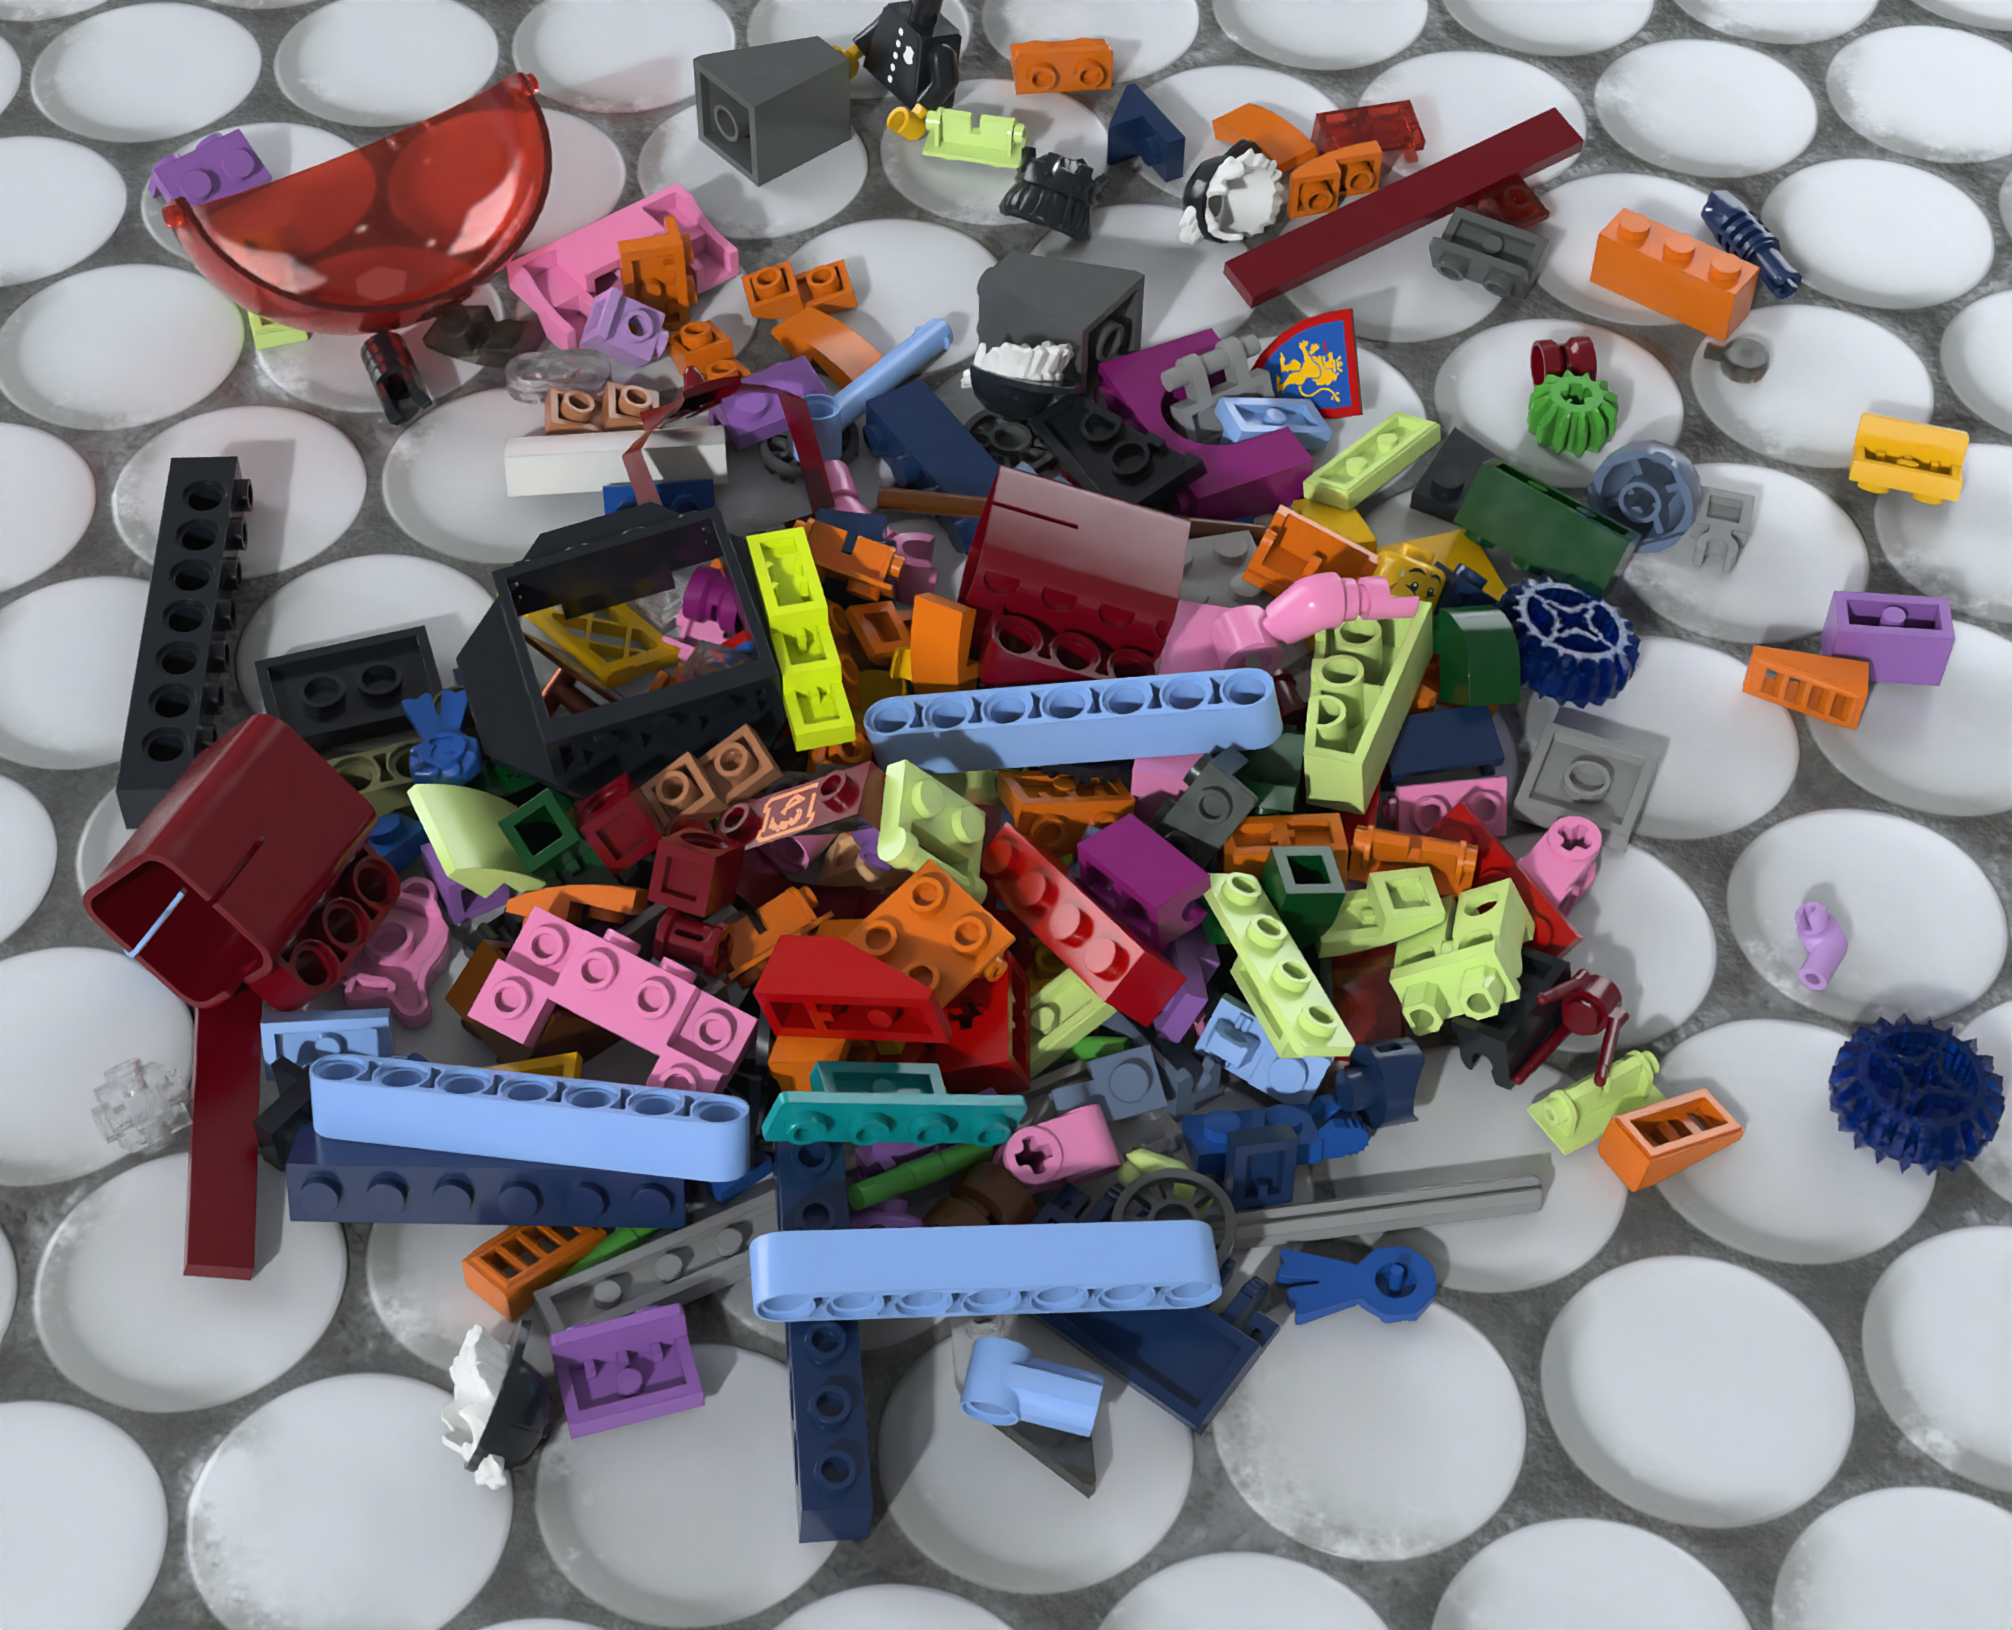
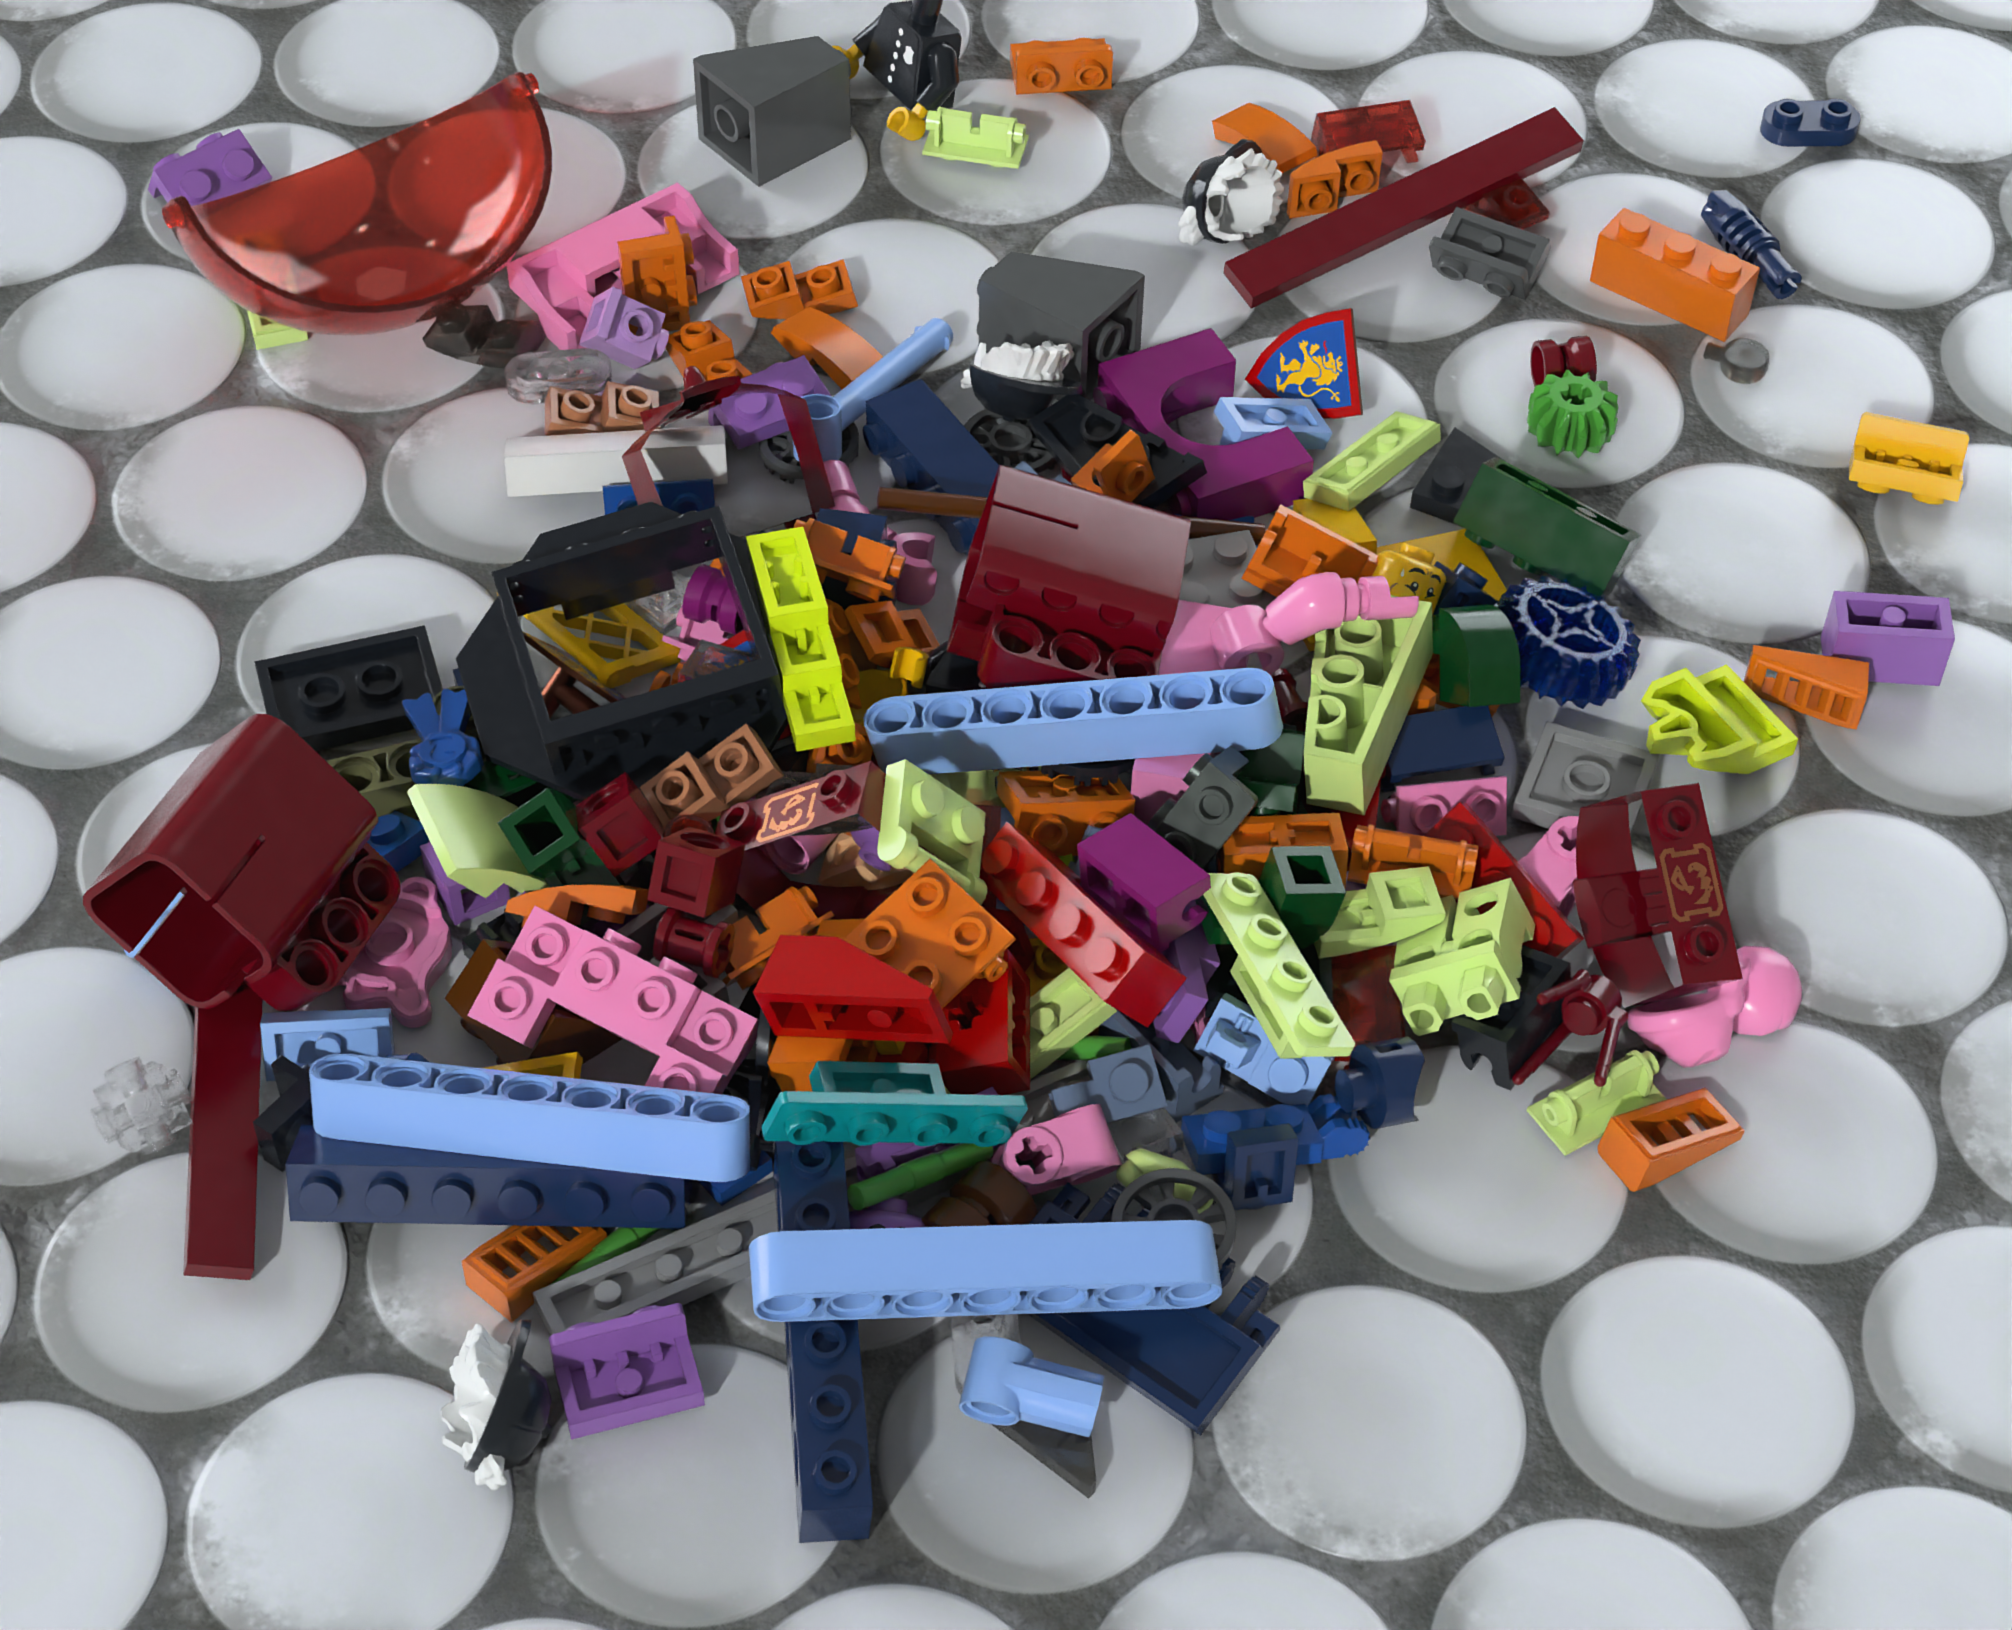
black brick [115,456,253,829] -> none
black hinge [360,331,432,426] -> none
orange slope [910,592,978,695] -> none
black hair [998,146,1111,241] -> none
dark blue slope [1107,83,1185,182] -> none
light grey plate [1160,334,1275,445] -> none
light grey axle [1209,1174,1544,1251] -> none
blue piece [1276,1246,1437,1325] -> none
sand blue cylinder [1587,440,1702,553] -> none
light grey plate [1690,485,1755,573] -> none
lavender arm [1794,902,1848,990] -> none
clear blue gear [1828,1013,2005,1176] -> none
none -> orange bracket [1071,430,1155,502]
none -> dark red piece [1573,783,1743,1008]
none -> bright pink hat [1627,954,1751,1068]
none -> neon yellow plate [1641,664,1798,774]
none -> bright pink hair [1707,946,1802,1036]
none -> dark blue plate [1760,99,1861,147]

